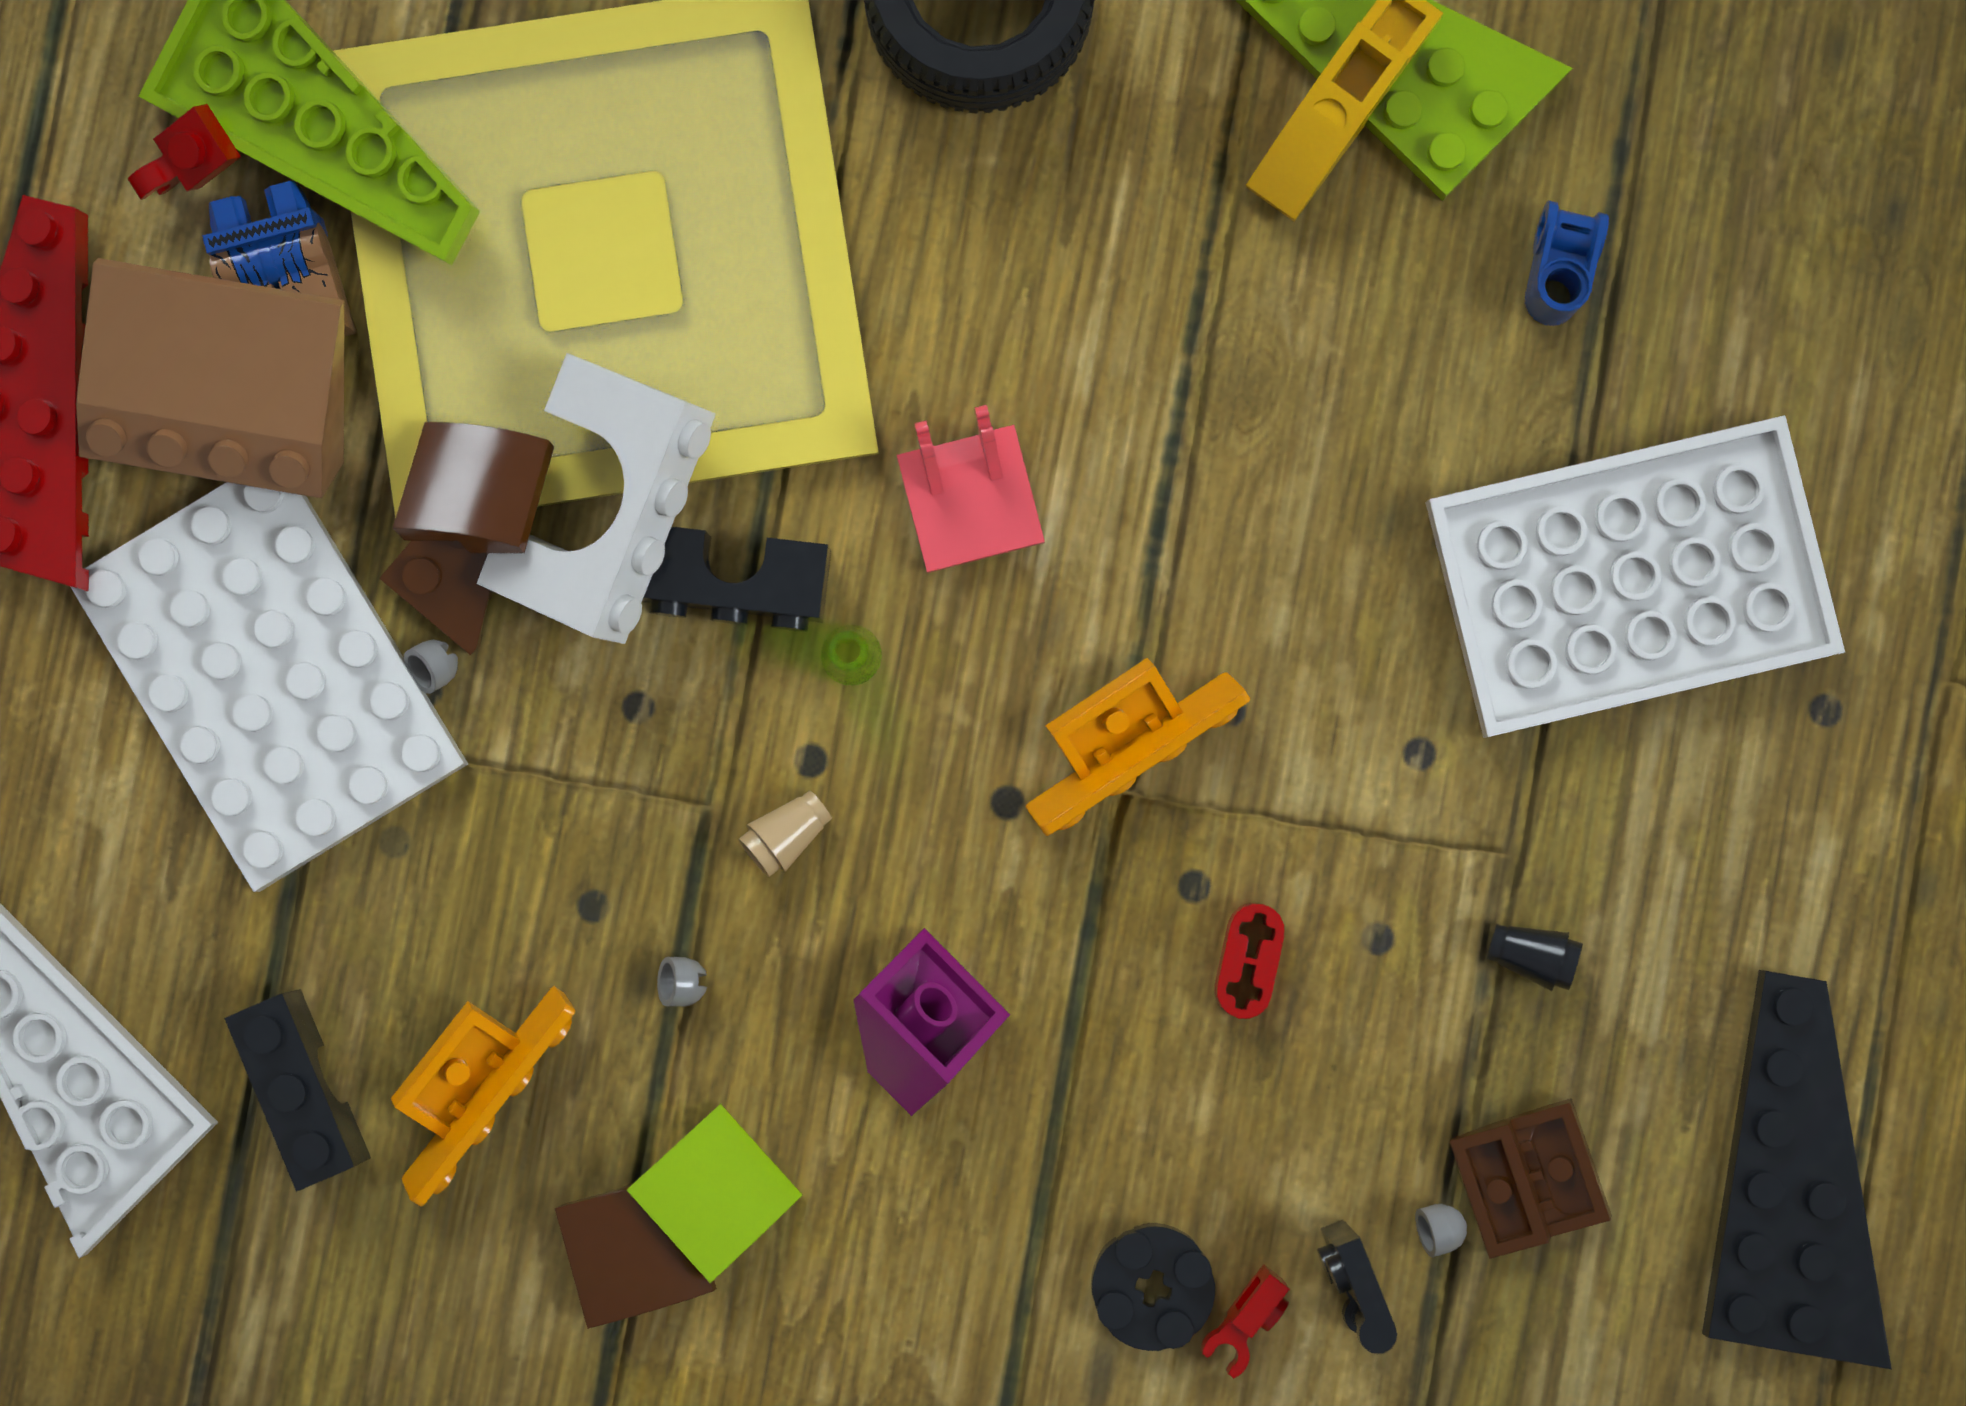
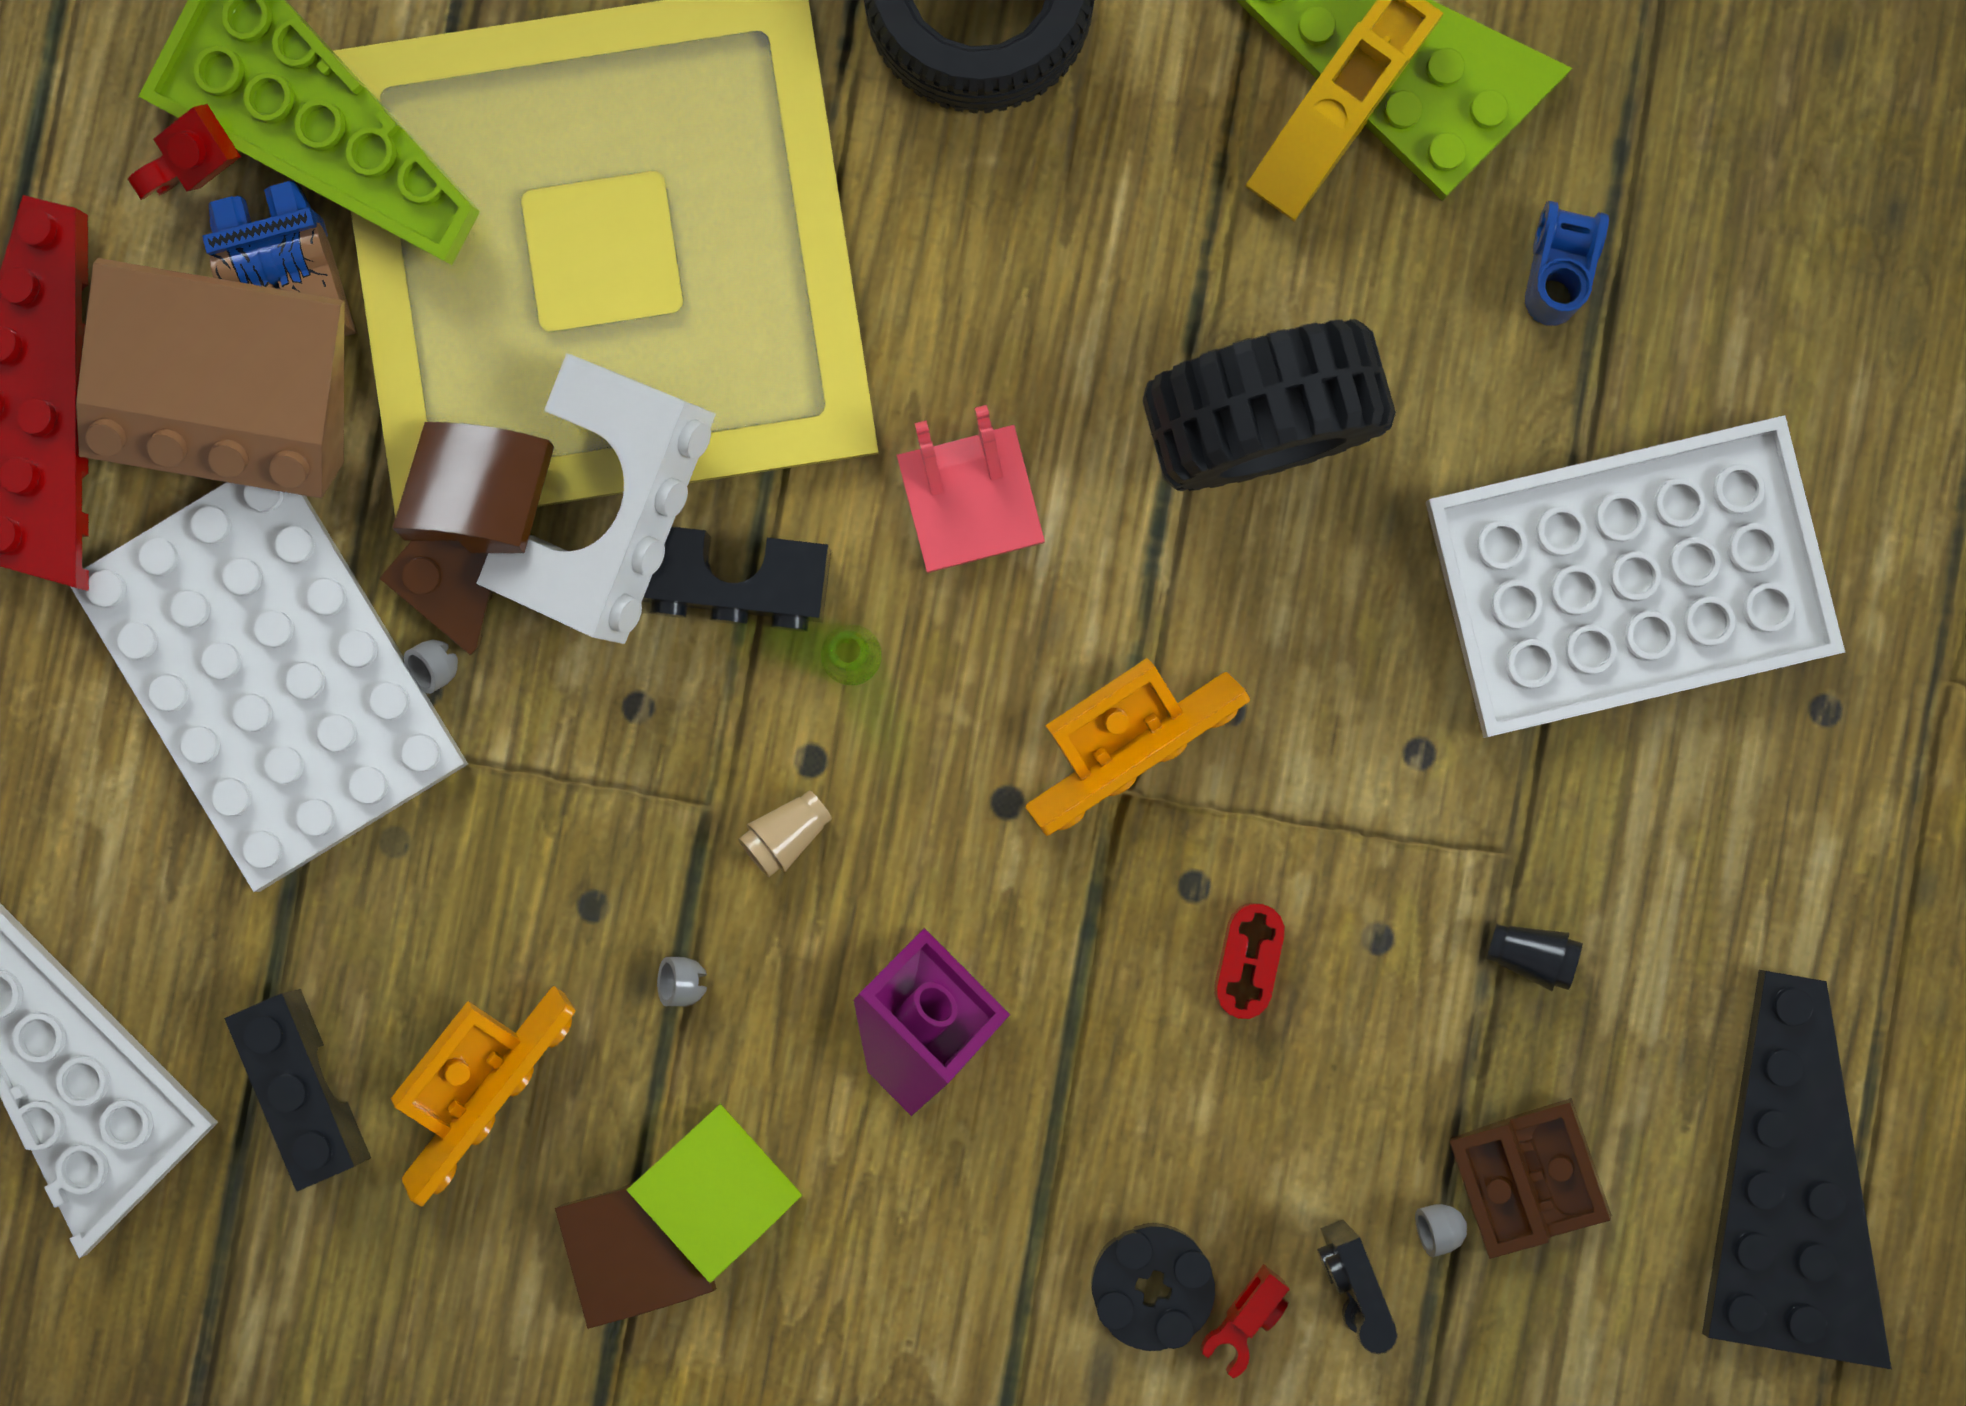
none -> black tyre [1142,319,1396,491]

